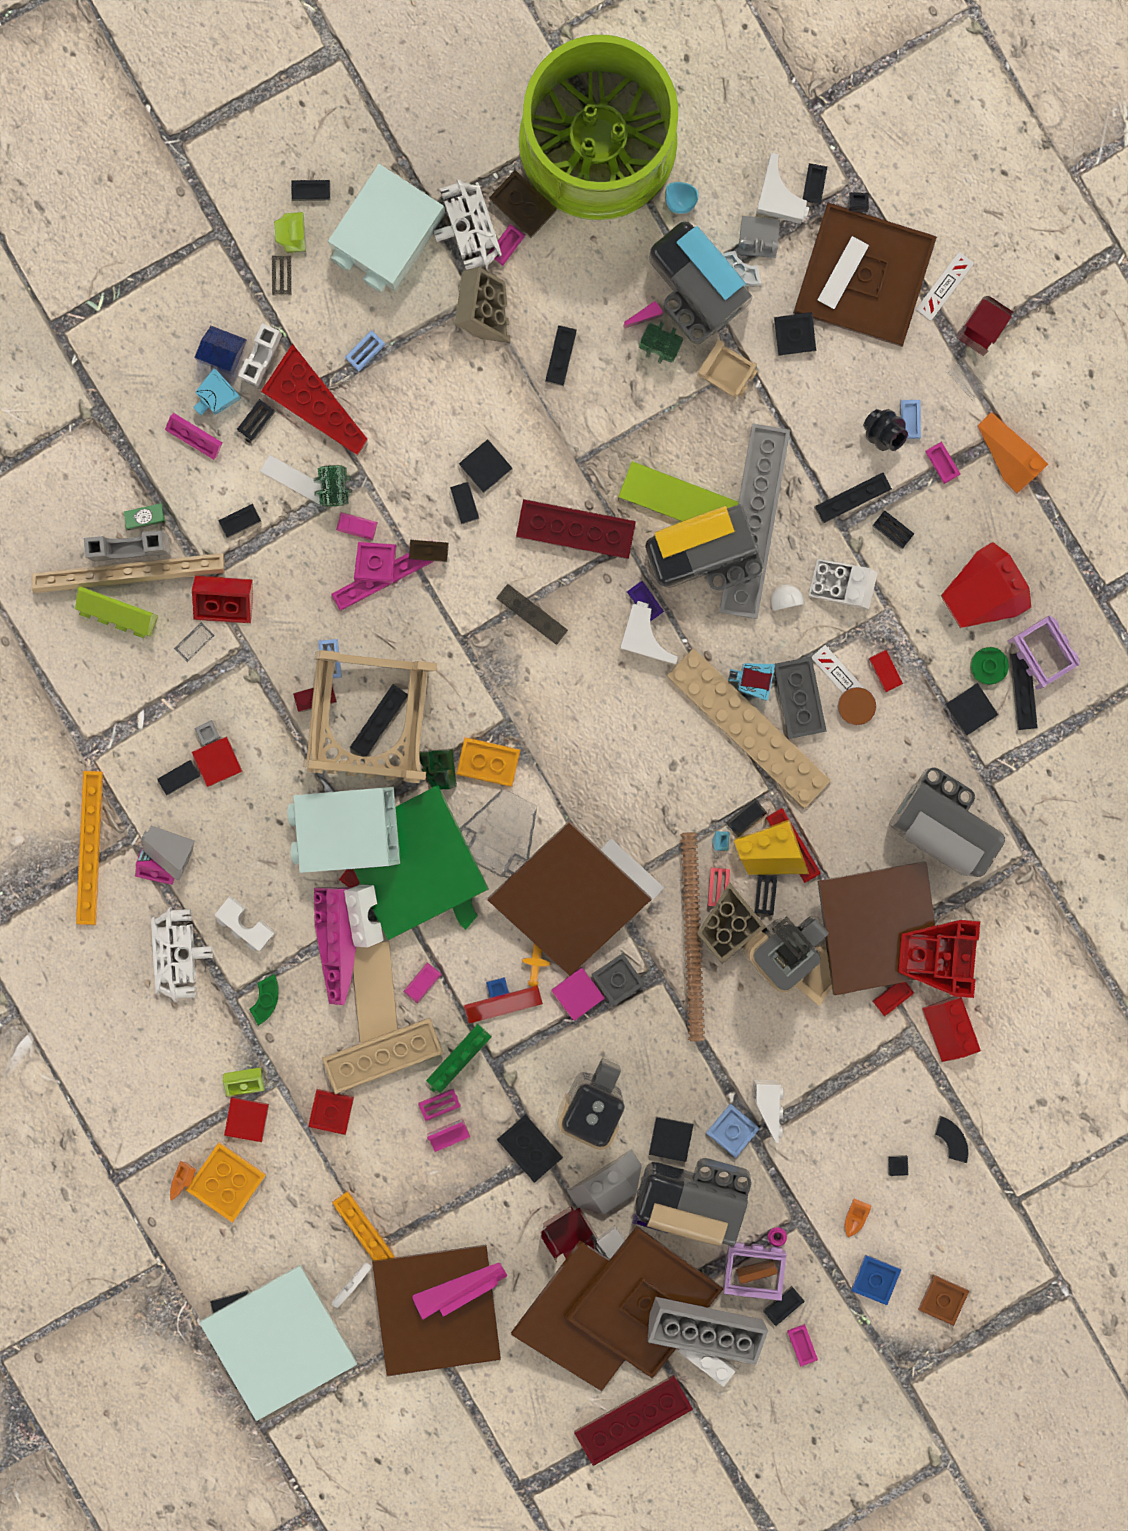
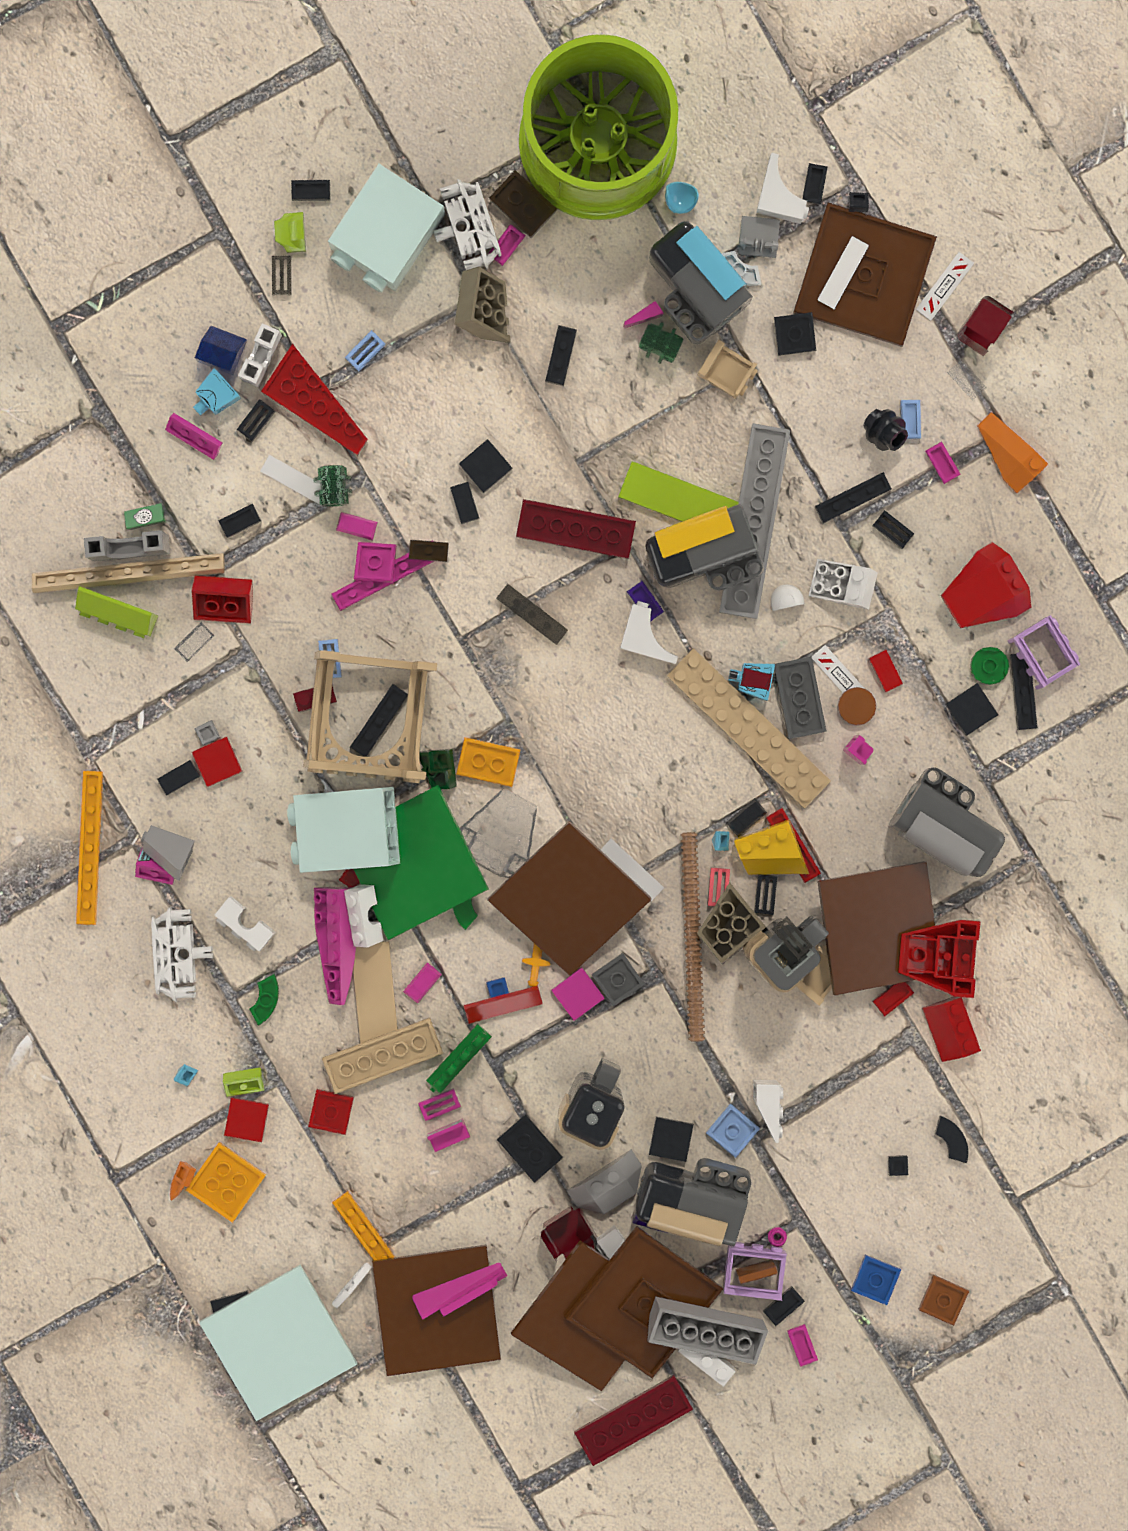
orange plate [845,1198,872,1237] -> none
none -> medium azure slope [174,1064,198,1086]
none -> dark pink panel [843,735,874,765]

